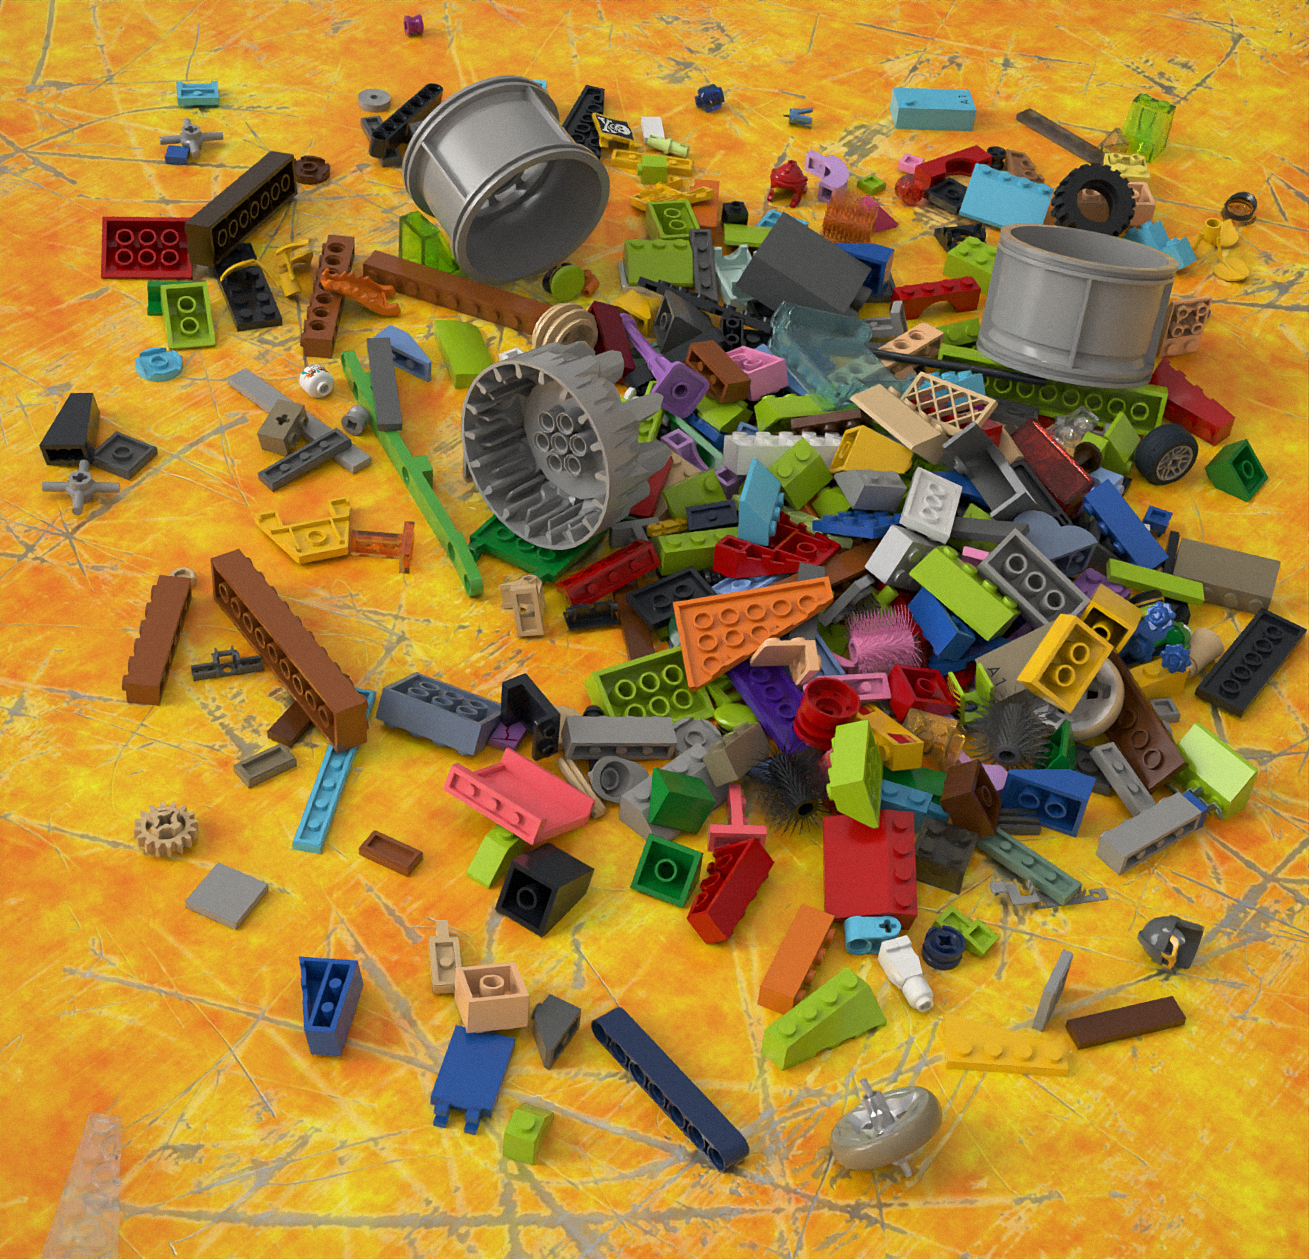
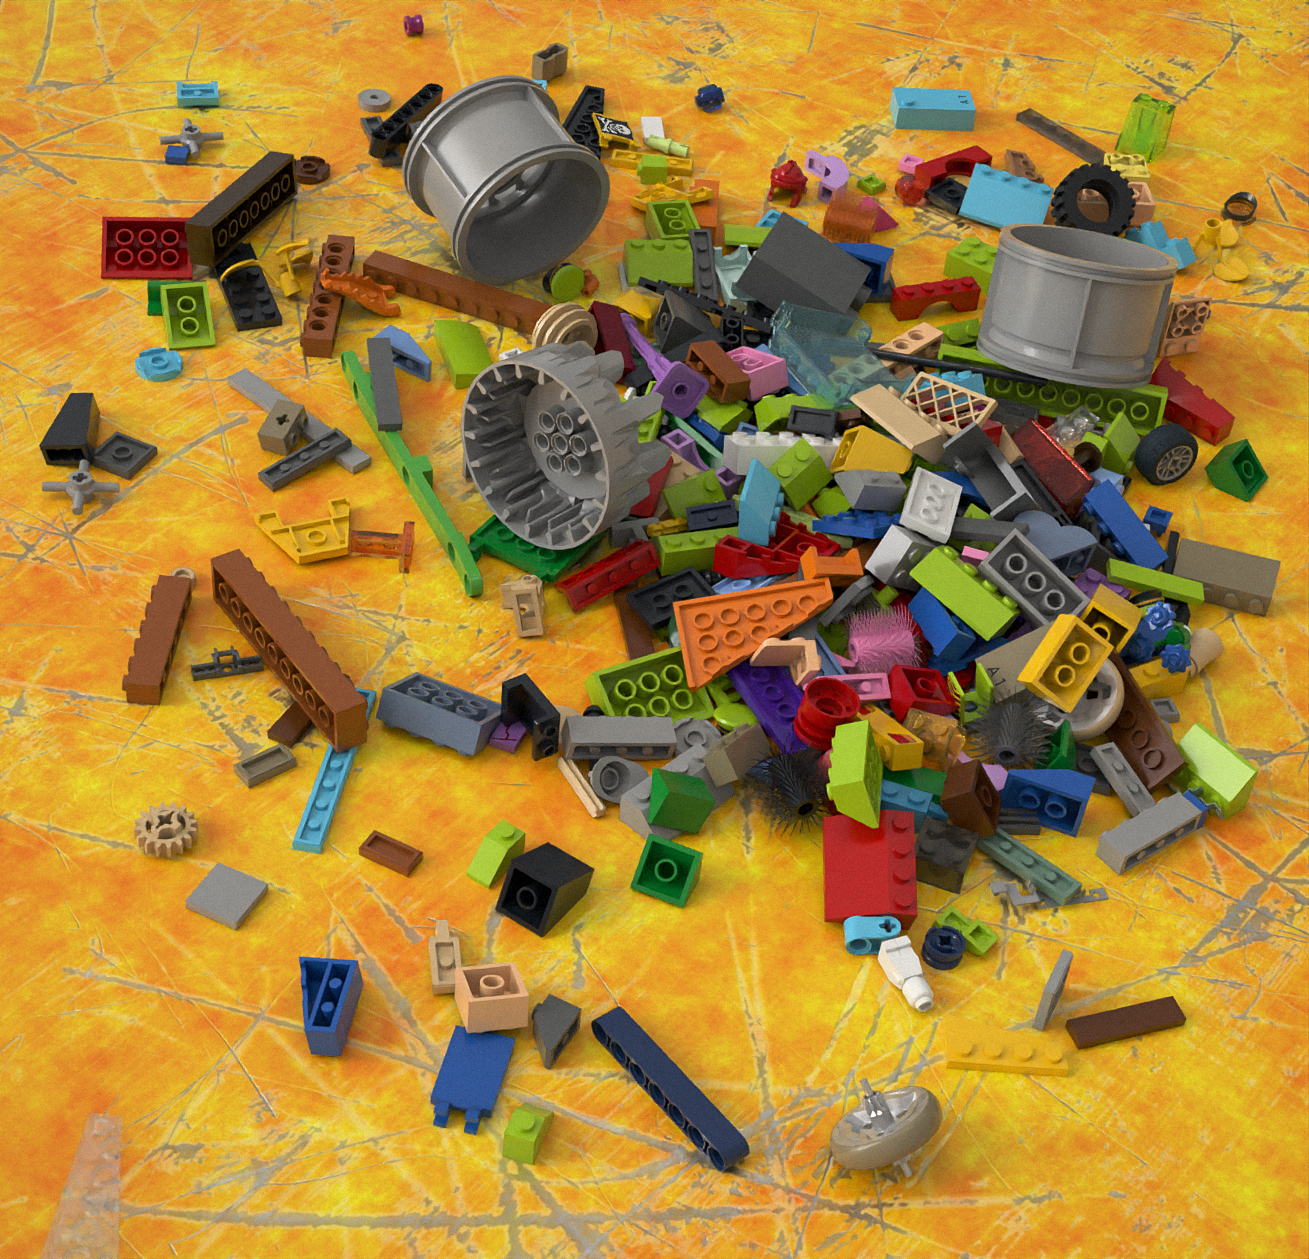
white head [299,364,334,399] -> none
light grey wheel [341,405,371,435] -> none
clear neon green slope [399,211,459,273] -> none
coral panel [443,747,596,845] -> none
black hinge [563,600,619,631] -> none
red wedge [687,837,775,945] -> none
coral bracket [707,784,767,852] -> none
black brick [720,201,749,229] -> none
orange brick [757,904,837,1015] -> none
lime wedge [761,967,887,1071] -> none
flat silver piece [783,108,813,129] -> none
light grey bracket [850,301,908,340] -> none
black piece [934,223,987,253] -> none
black wheel [987,146,1007,170] -> none
clear yellow slope [1096,128,1130,155] -> none
dark grey helmet [1137,915,1204,974] -> none
black plate [1194,608,1307,718] -> none
none -> dark tan brick [532,43,568,82]
none -> black tile [787,405,840,437]
none -> orange panel [800,546,863,587]

